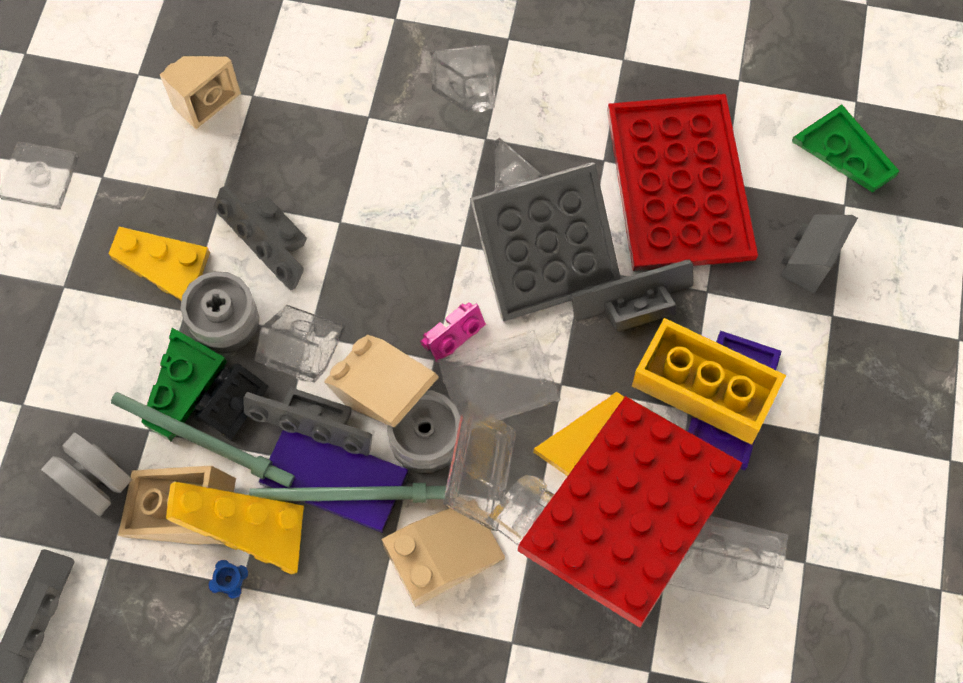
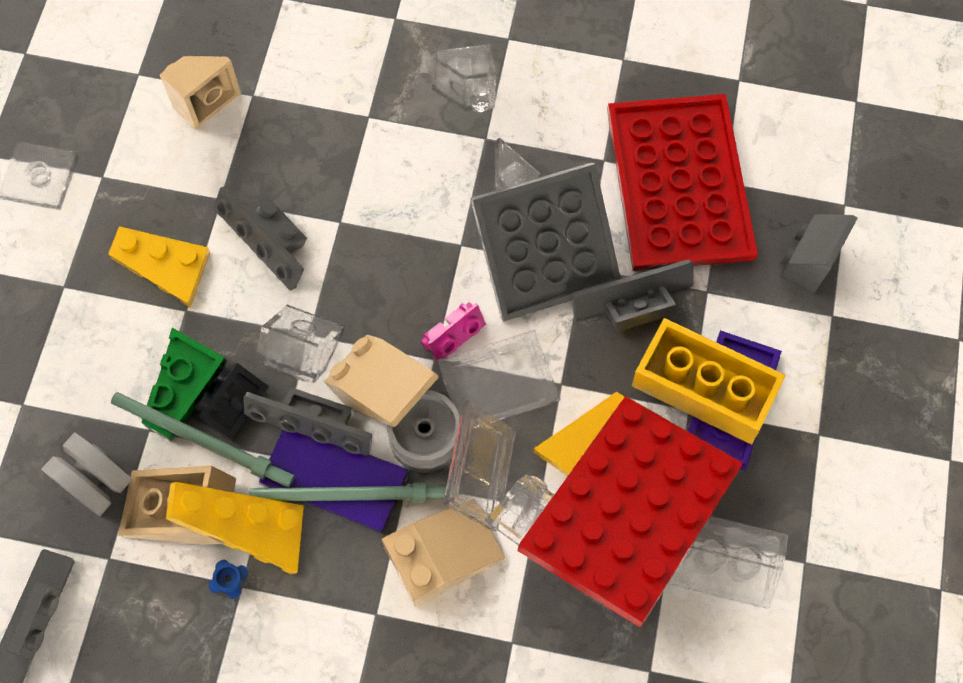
light grey wheel [180,271,259,353] -> none
green wing [792,104,899,193] -> none

